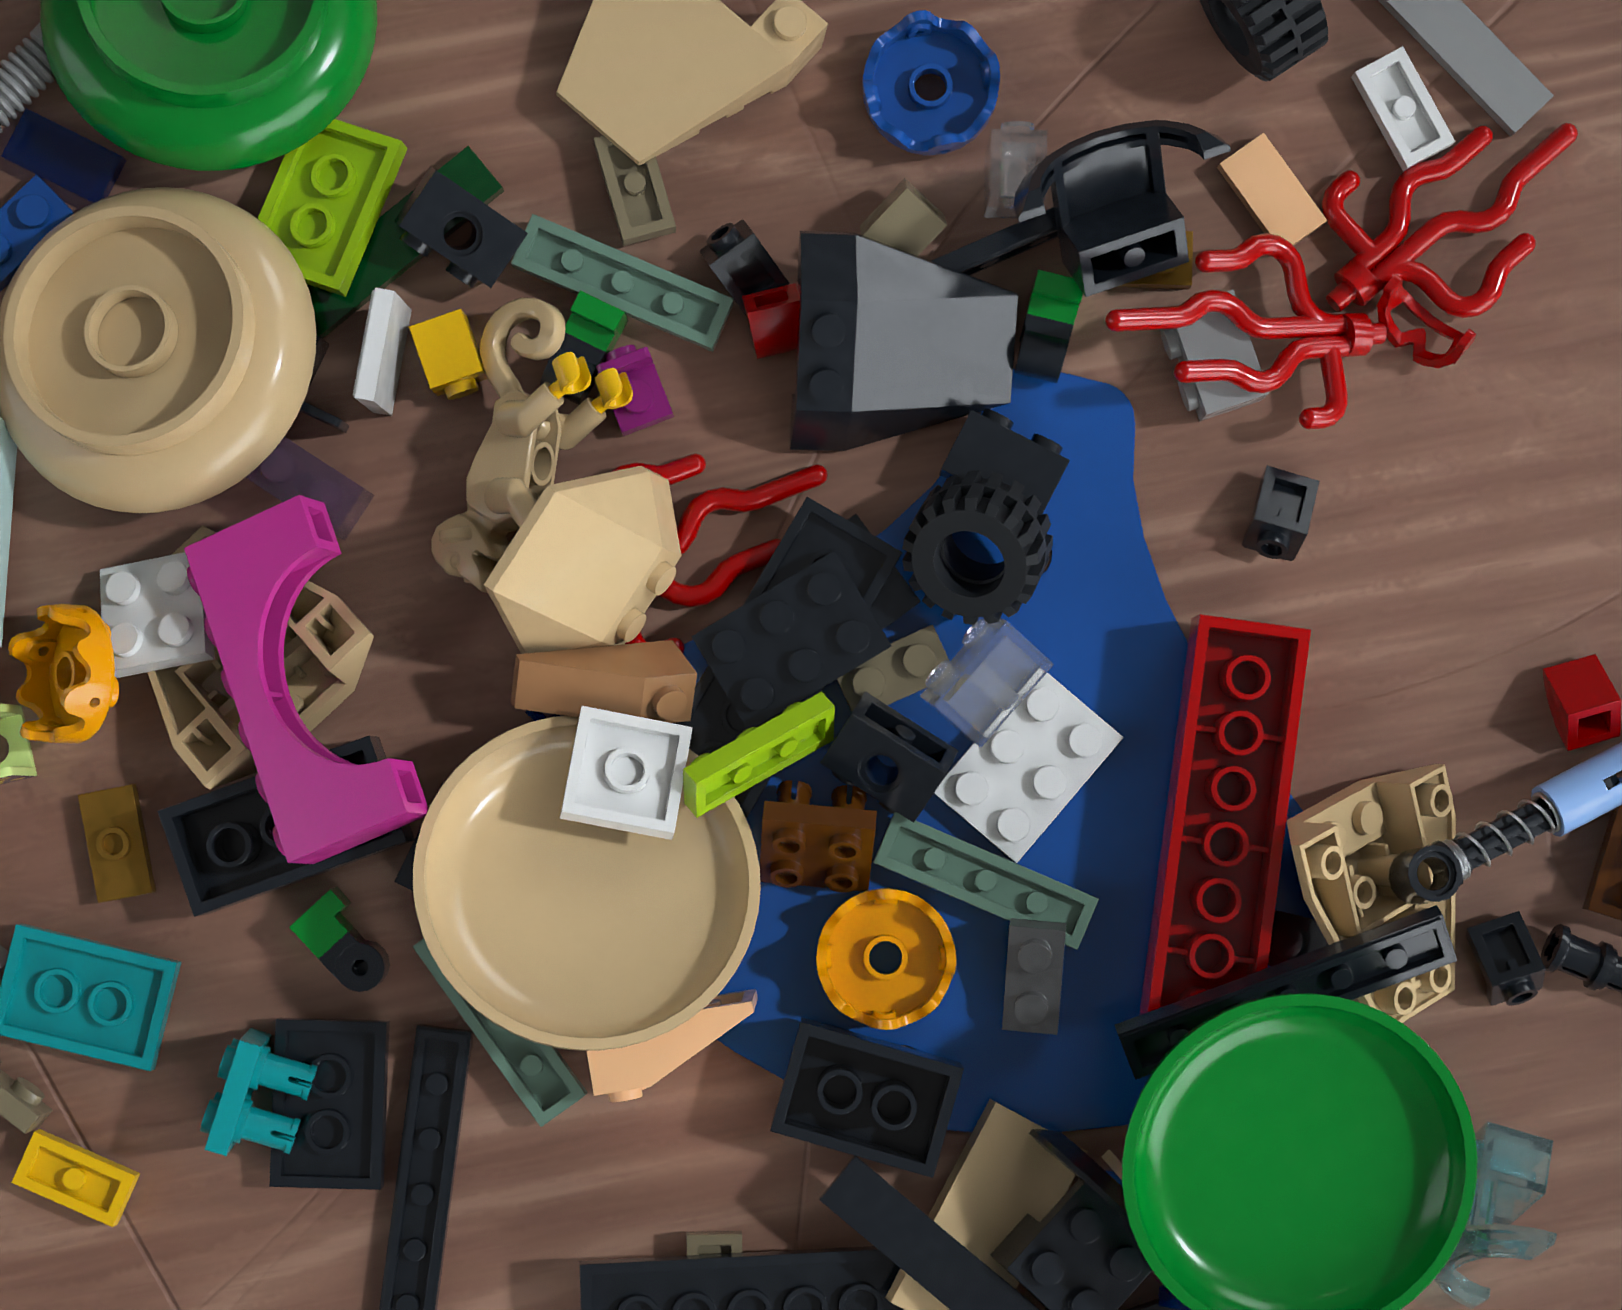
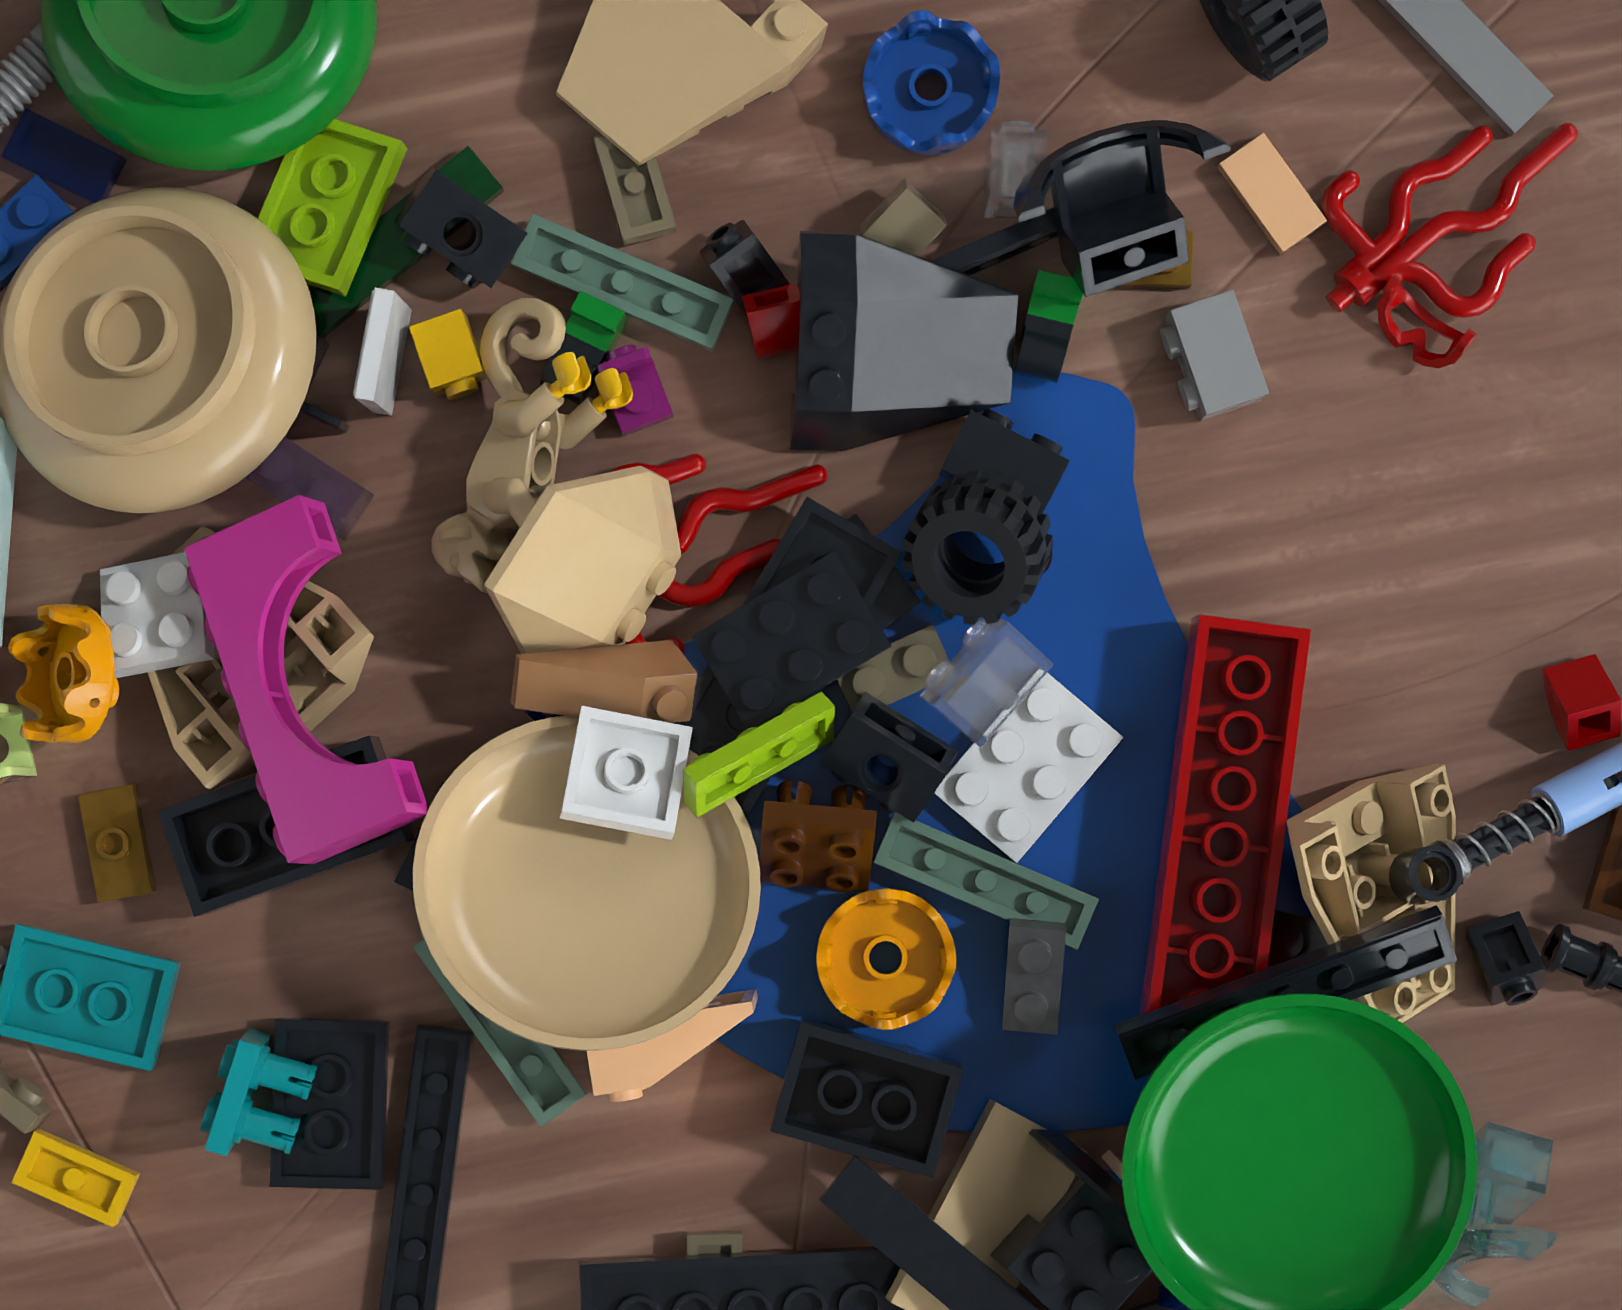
leg [289,887,390,992] -> none
red plant [1105,233,1387,430] -> none
black bracket [1242,465,1320,561] -> none
white plate [1351,46,1456,171] -> none

